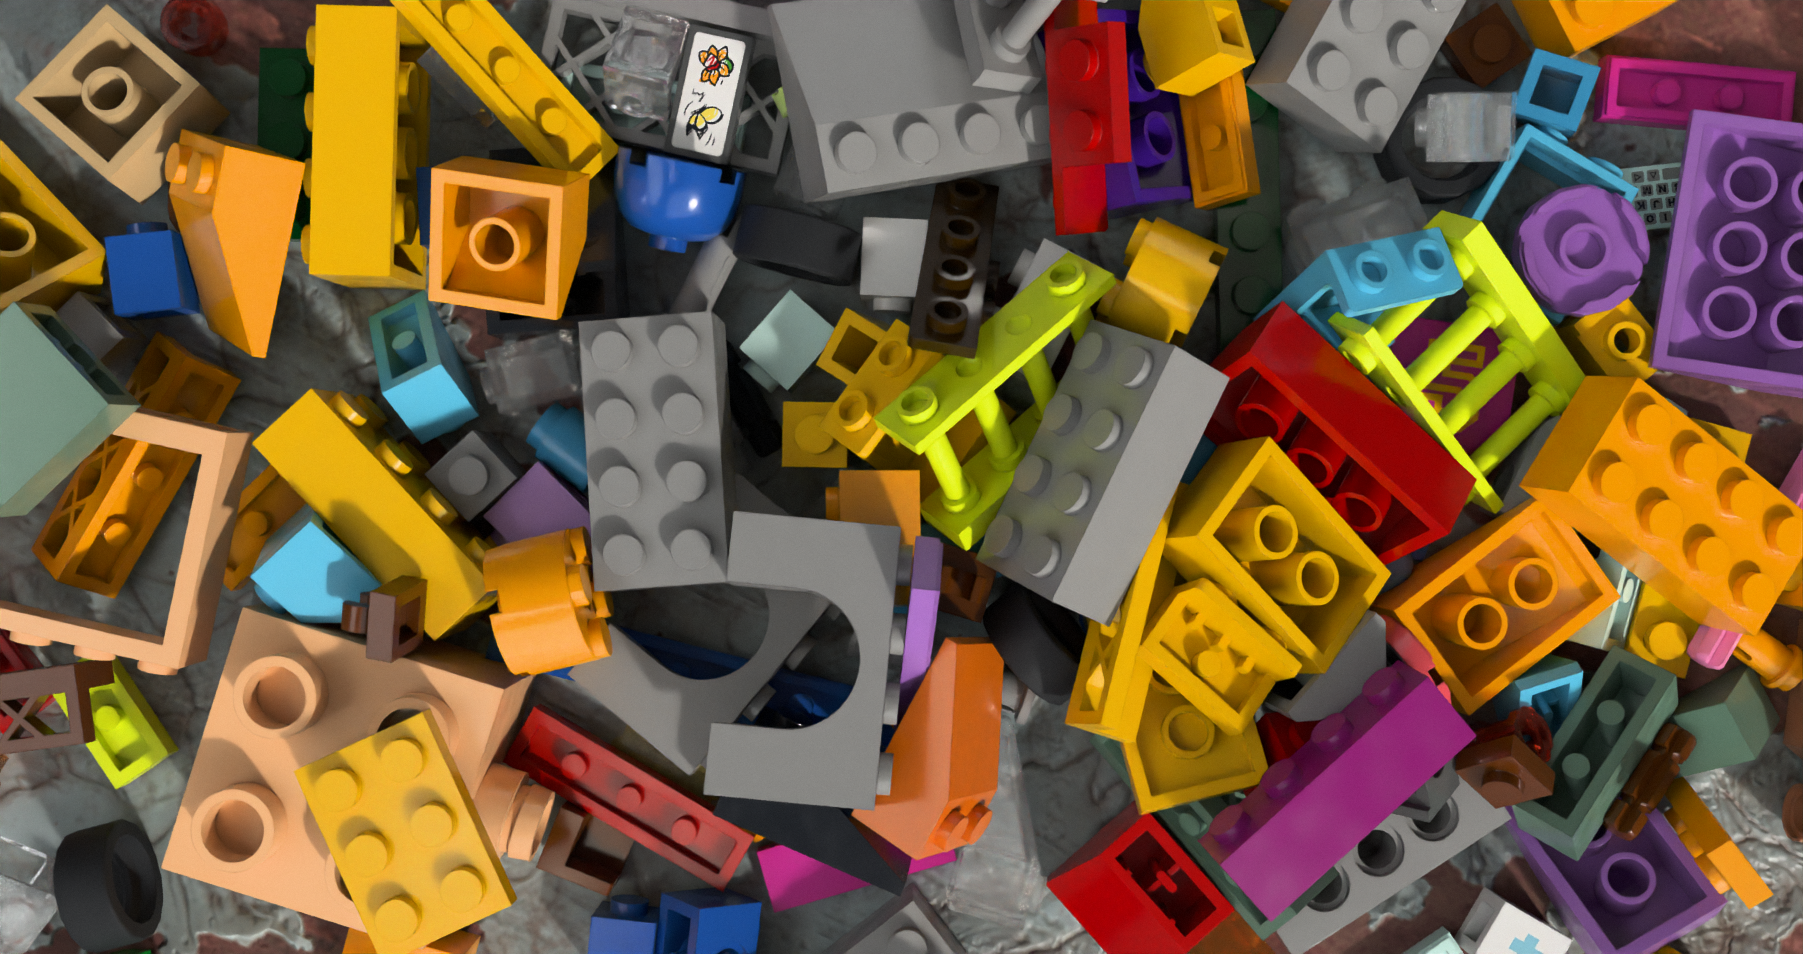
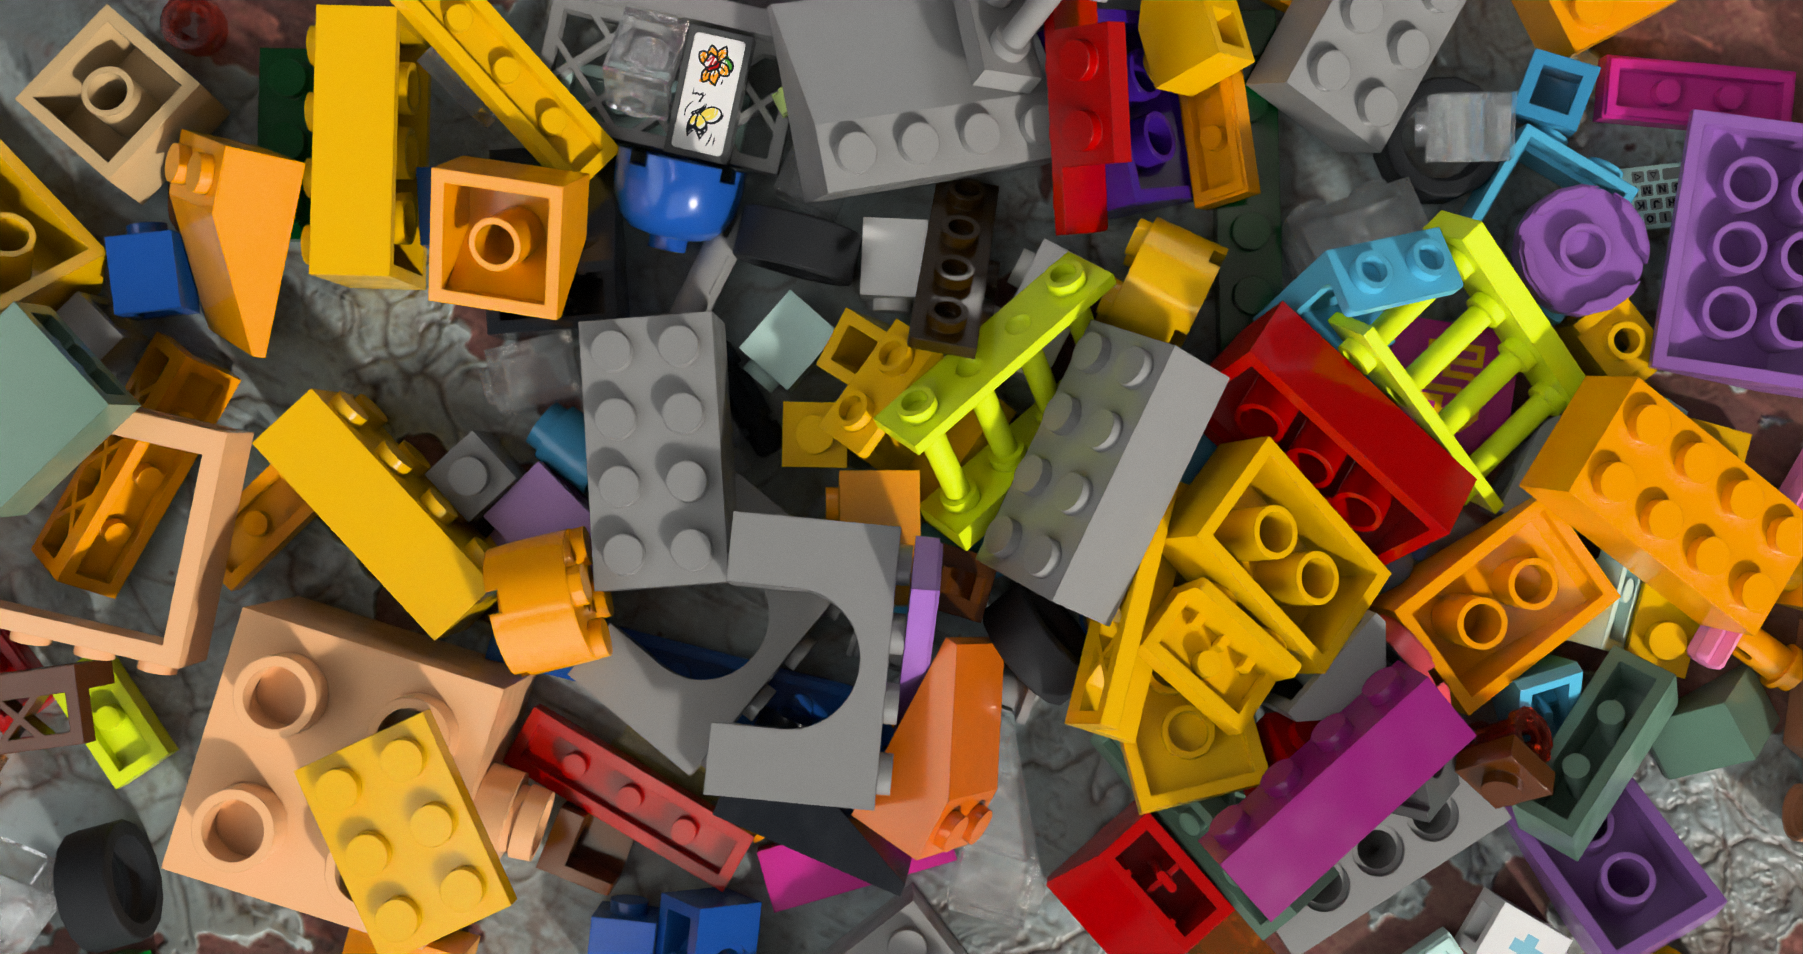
medium azure slope [250,503,382,623] -> none
reddish brown tile [341,575,428,663] -> none
medium azure slope [368,290,479,444] -> none
reddish brown plate [1440,2,1532,89] -> none
reddish brown axle [1602,722,1697,841] -> none
light orange plate [1663,777,1774,910] -> none

